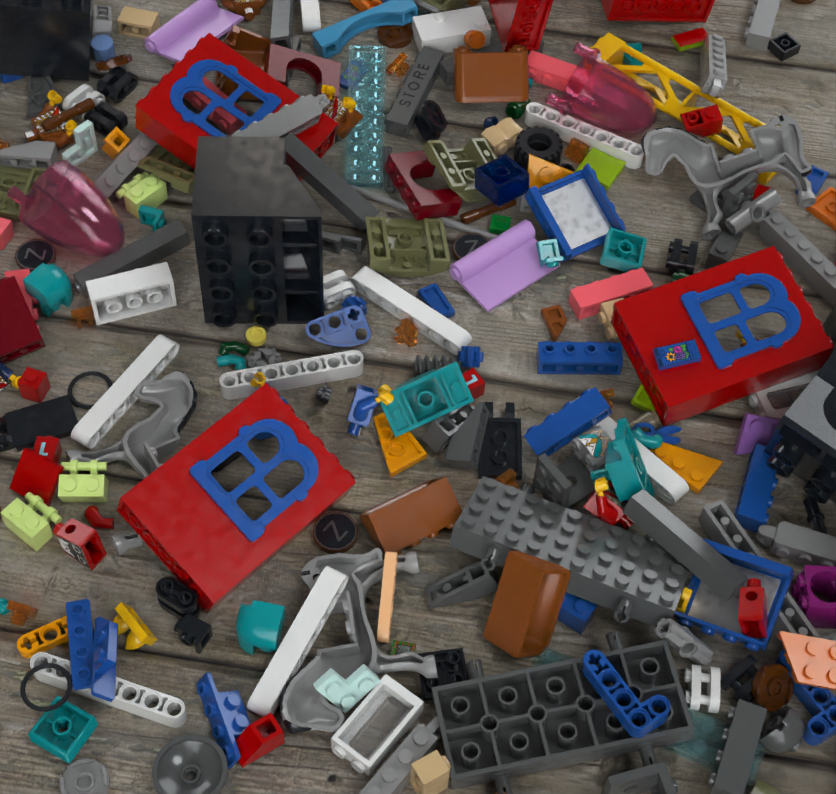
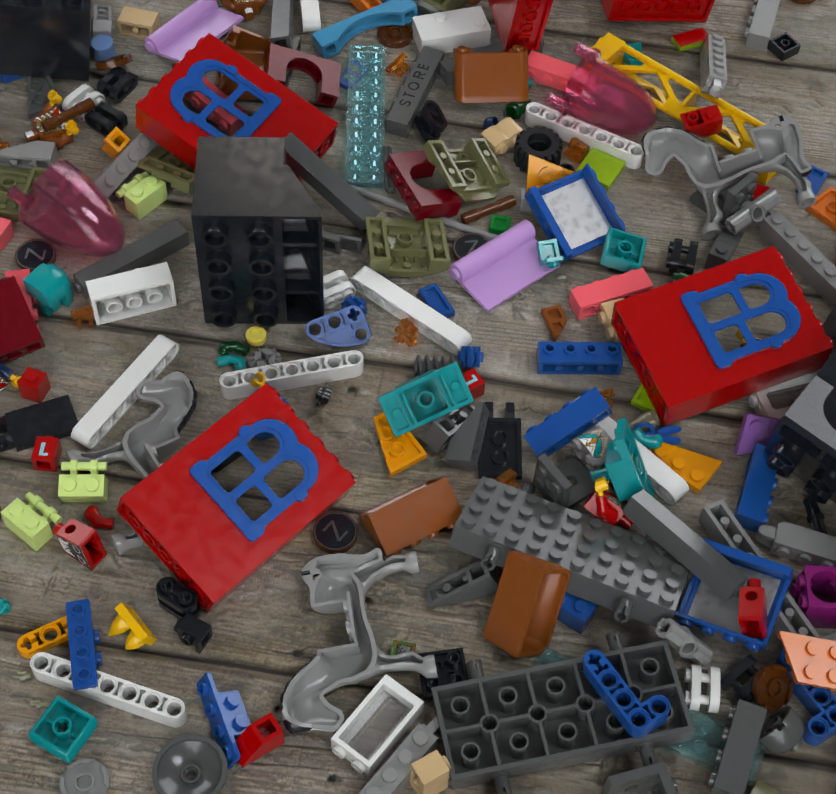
clear orange tile [6,600,38,627] -> none
red tile [9,448,64,506] -> none
black tyre [20,663,73,712] -> none
light aqua plate [62,120,98,171] -> none
black tyre [68,371,112,409] -> none
blue bracket [91,616,118,702] -> none
teal bracket [138,205,167,232] -> none
light grey hinge [231,93,331,137] -> none
teal brick [235,600,286,655] -> none
white beam [247,566,349,717] -> none
light aqua plate [313,664,381,713] -> none
torso [321,85,363,139] -> none
blue torso [347,384,394,436] -> none
light nougat beam [377,551,398,643] -> none
orange wheel [464,30,486,49] -> none
clear blue brick [474,154,529,207] -> none
tile [653,339,701,371] -> none
yellow tile [676,588,693,614] -> none

